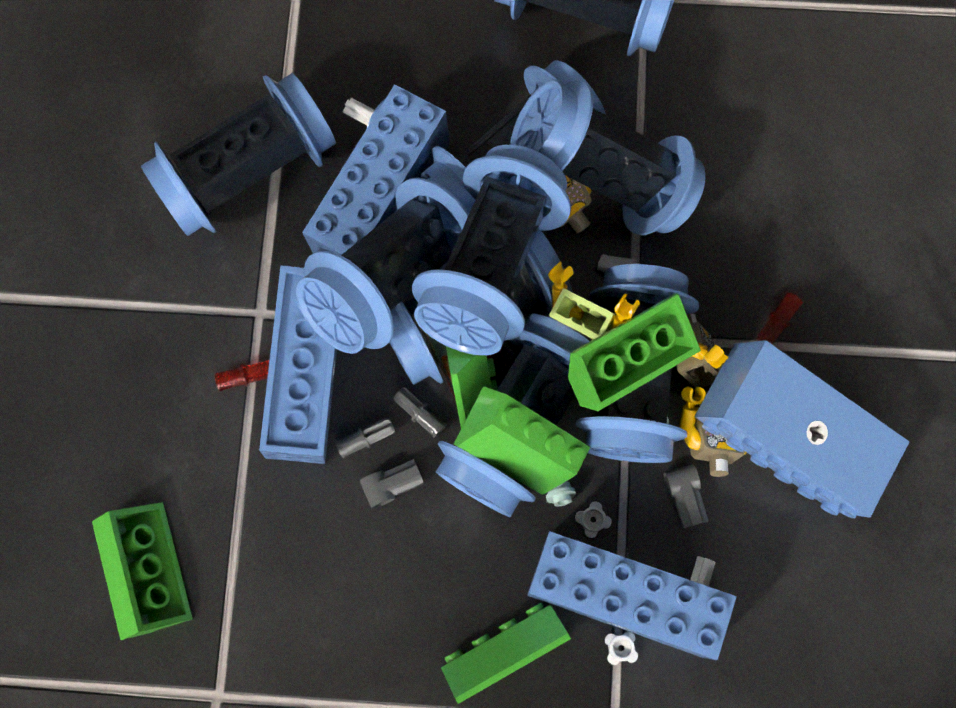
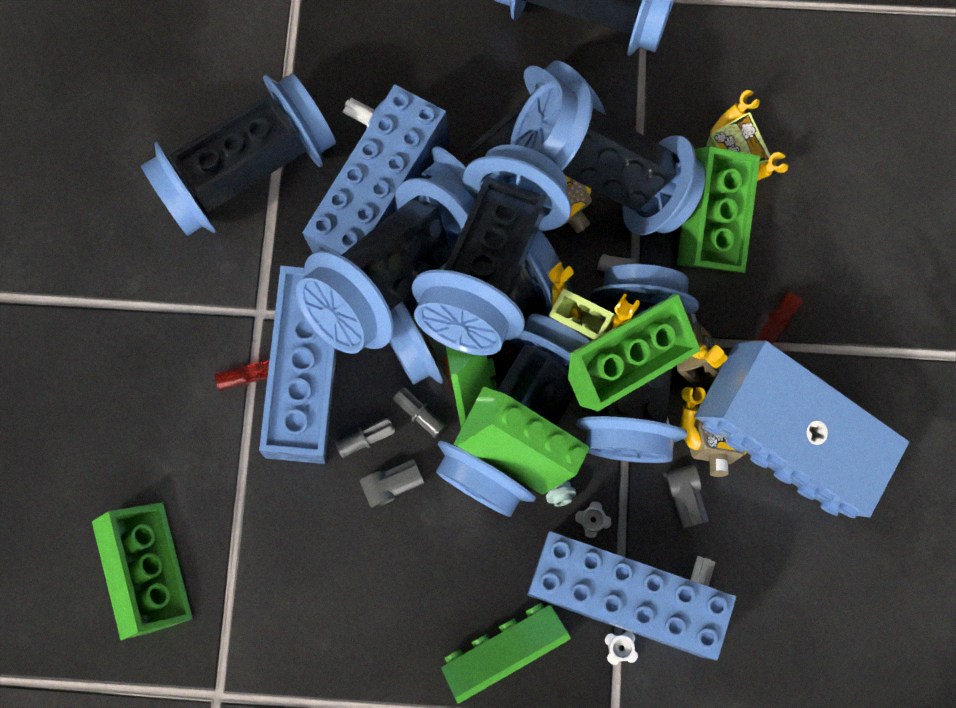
none -> bright green slope [677,146,760,273]
none -> torso [706,90,788,181]

